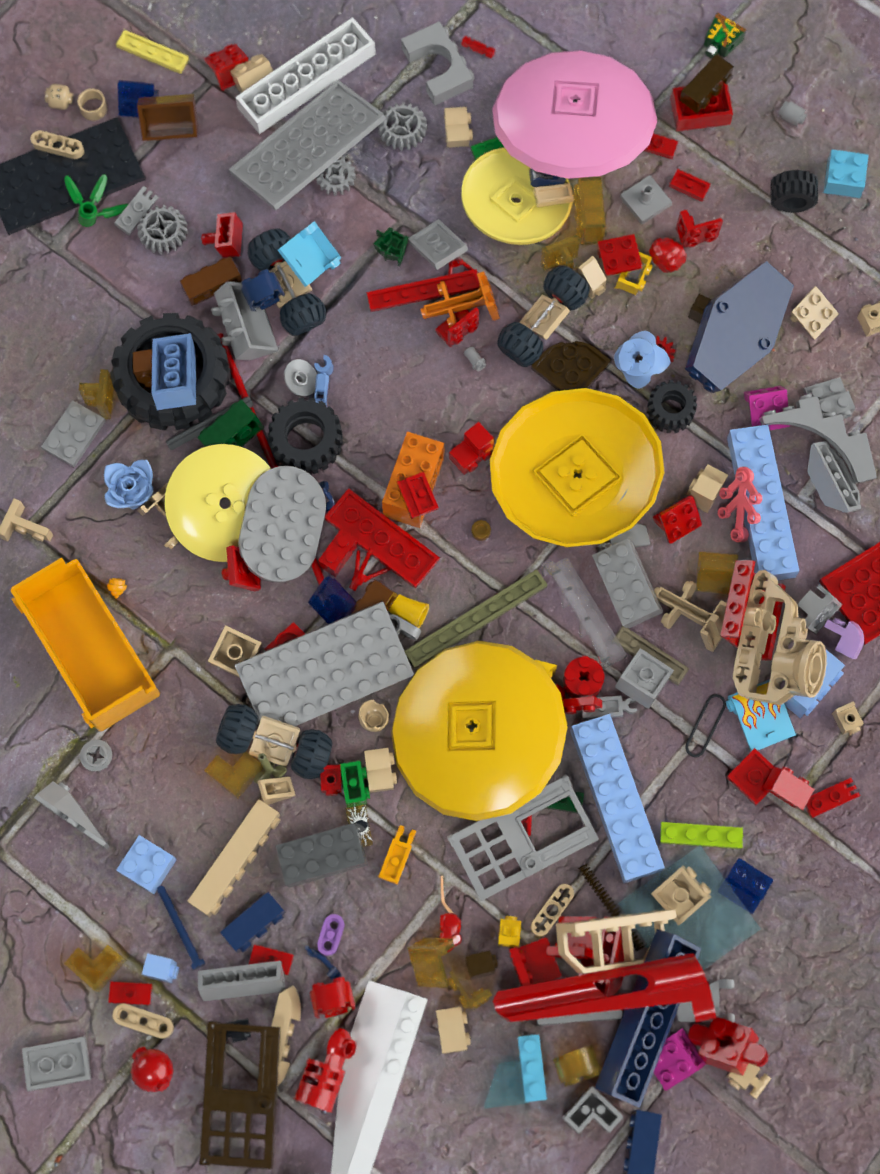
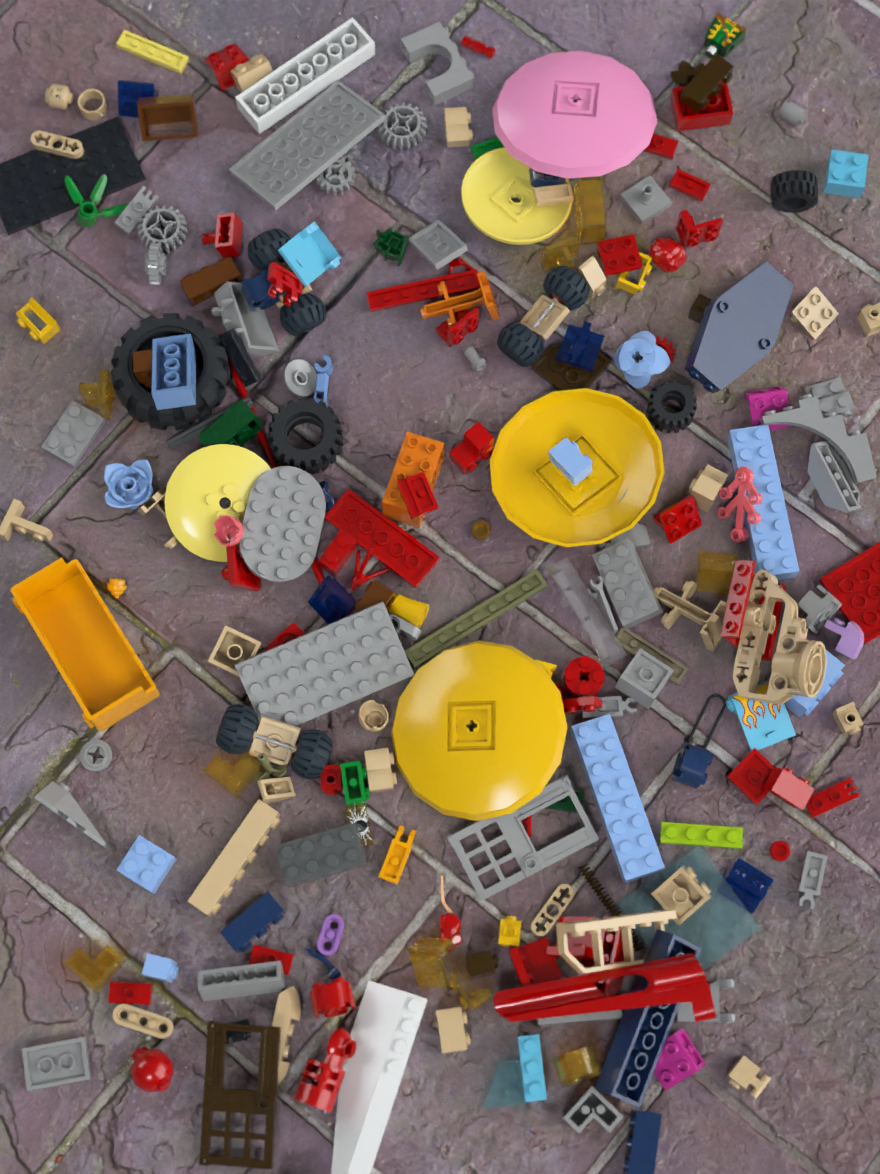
dark blue bar [157,885,206,971] -> none
red brick [688,1016,769,1076] -> none
none -> yellow window [16,297,60,345]
none -> light grey gear [144,243,167,285]
none -> coral hair [214,515,244,547]
none -> black tile [219,328,262,387]
none -> red plate [267,262,303,307]
none -> light blue brick [548,437,593,486]
none -> clear blue bracket [556,321,605,372]
none -> light grey flag [587,576,618,635]
none -> dark brown plate [670,60,705,86]
none -> dark blue brick [672,742,713,789]
none -> red tile [769,841,791,862]
none -> light grey plate [798,851,828,910]

